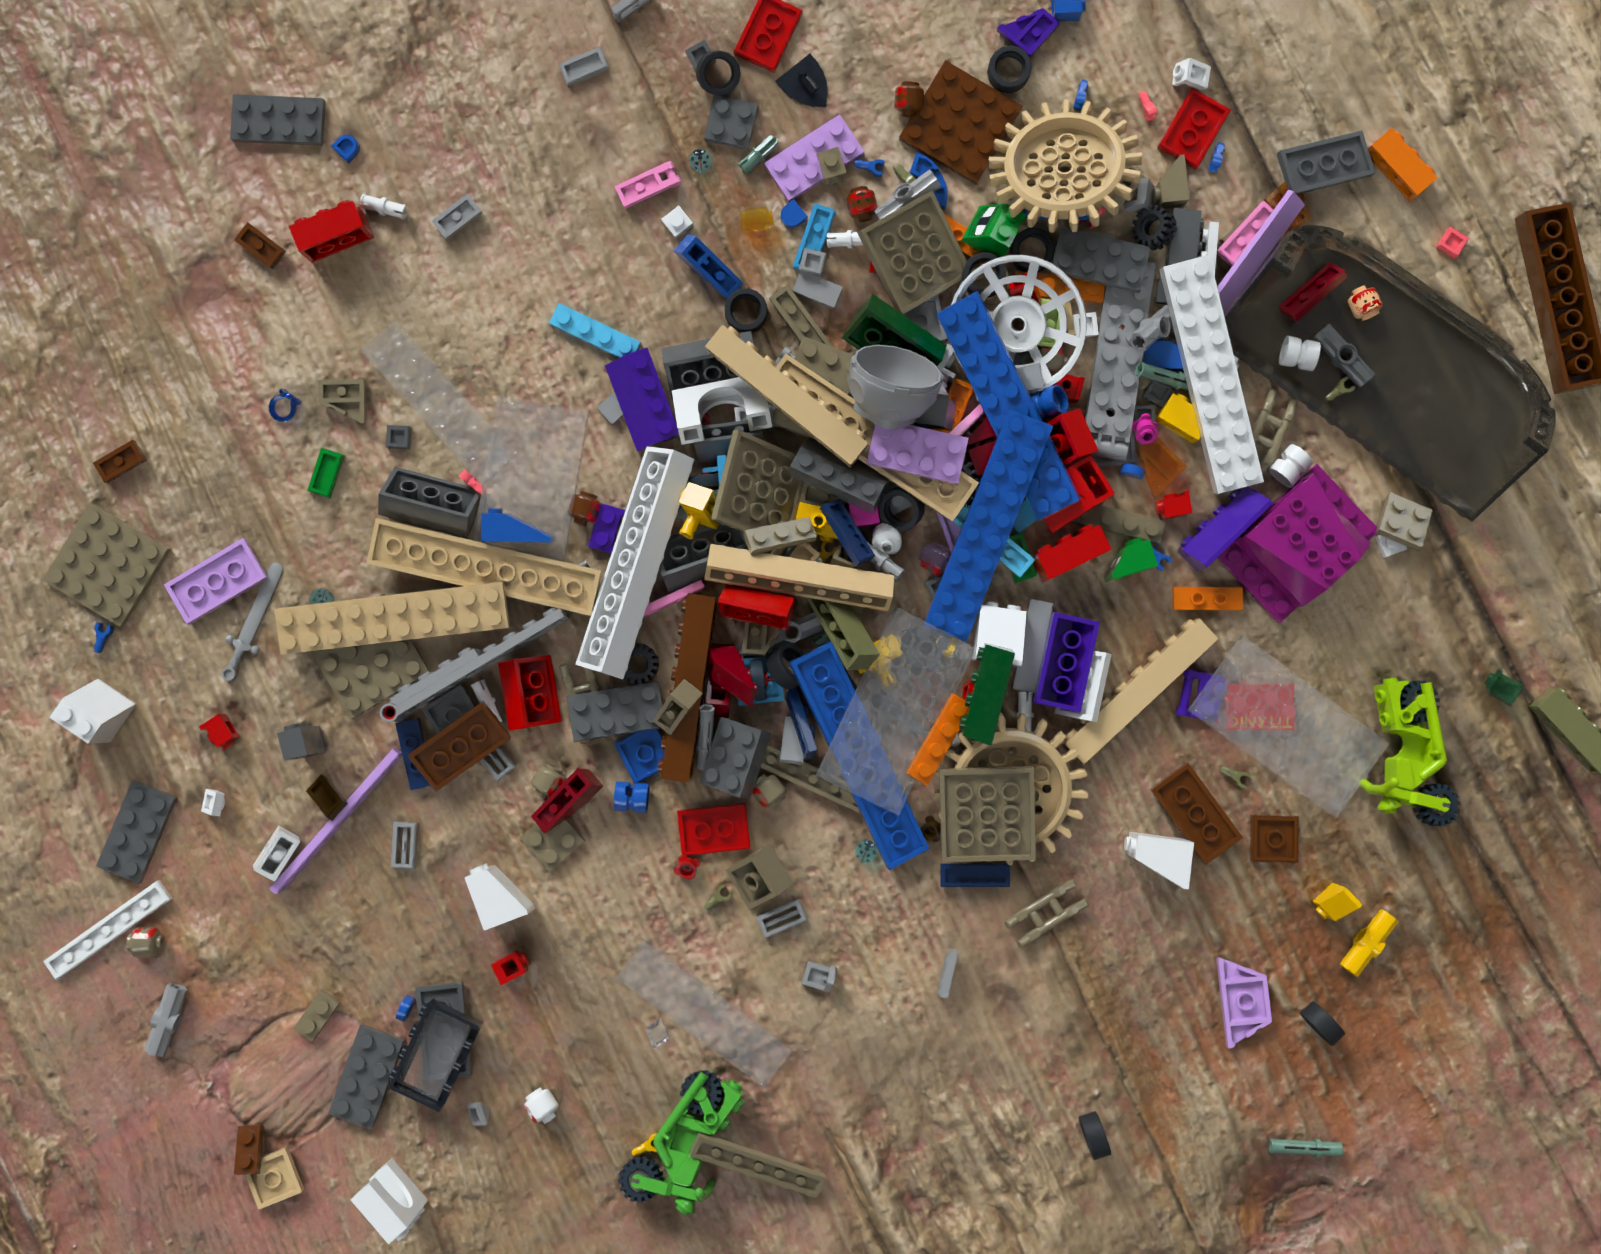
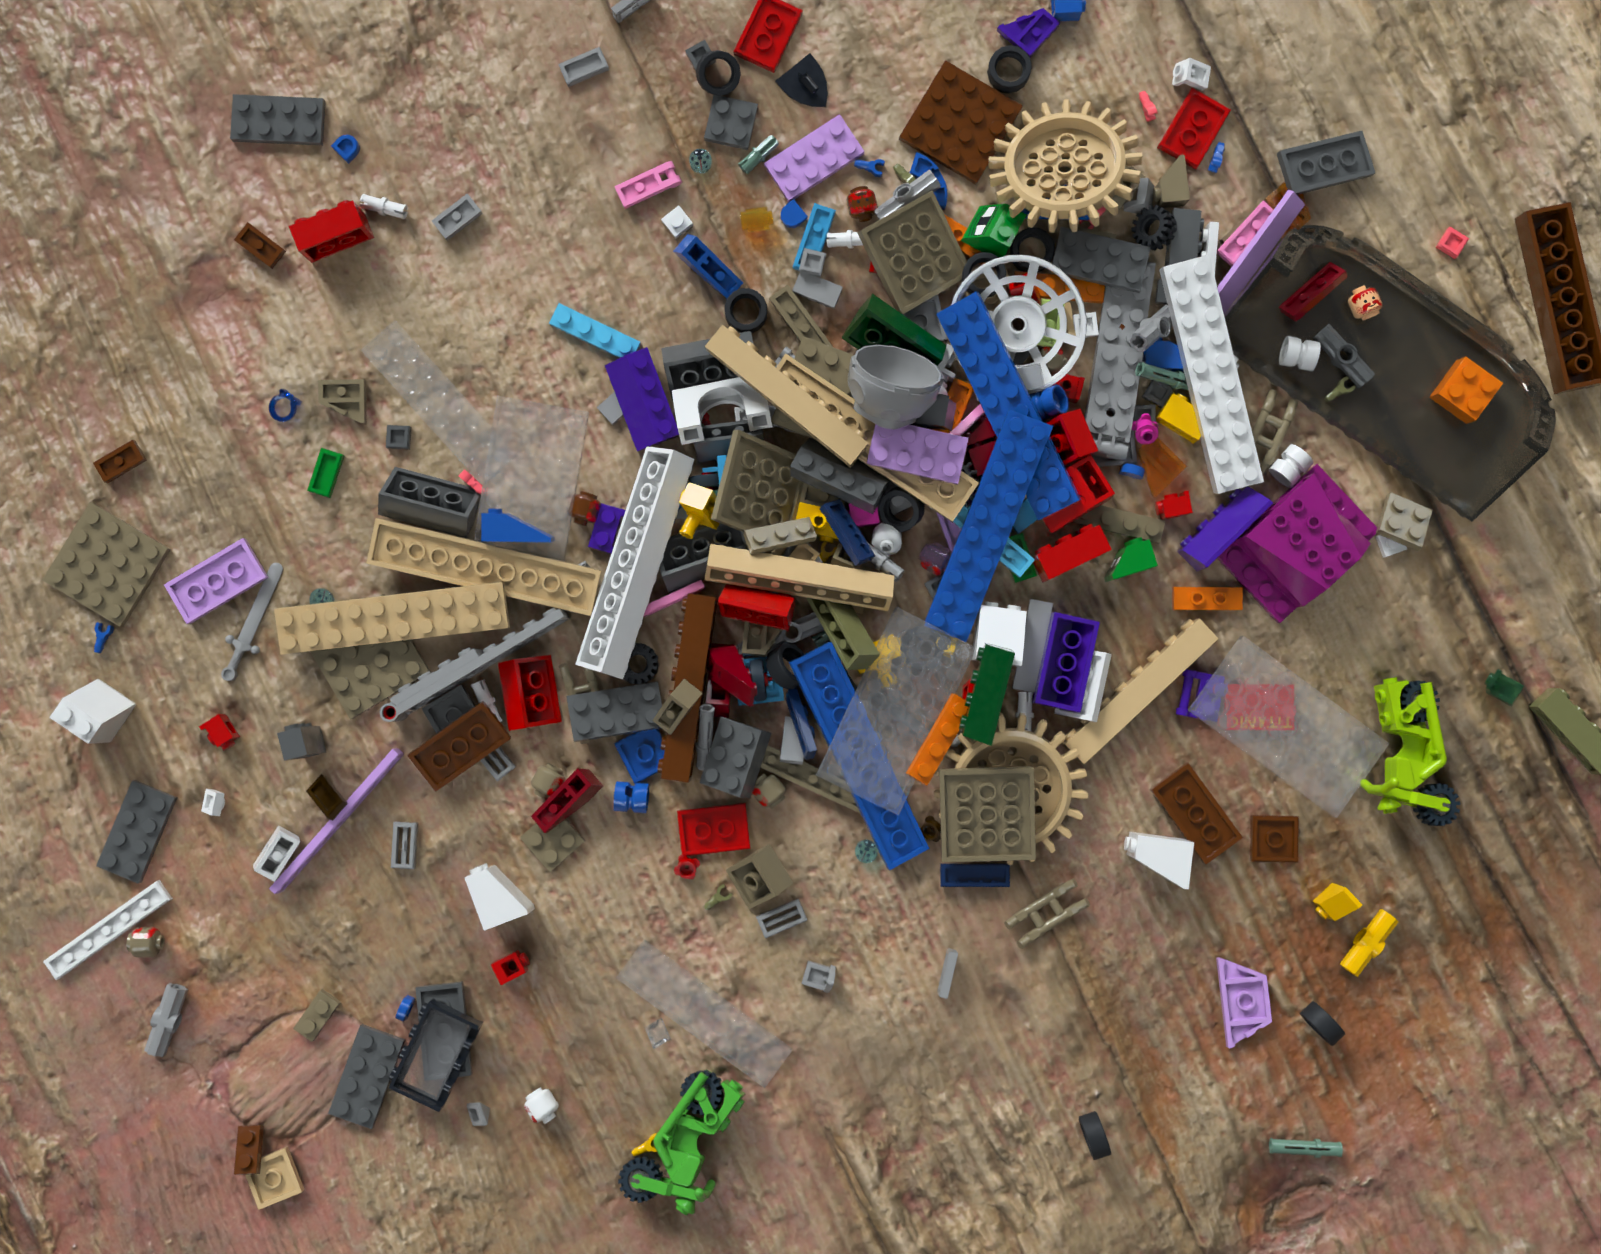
white arch [351,1158,428,1244] -> none
dark blue plate [395,718,431,790] -> none
dark tan plate [689,1132,826,1198] -> none
dark tan bracket [816,147,847,186] -> none
reddish brown head [894,81,924,117] -> none
blue piece [1073,79,1088,110] -> none
blue piece [1152,547,1172,571] -> none
olive piece [1219,766,1251,788] -> none
orange brick [1368,127,1438,202] -> none
none -> orange brick [1429,356,1503,424]

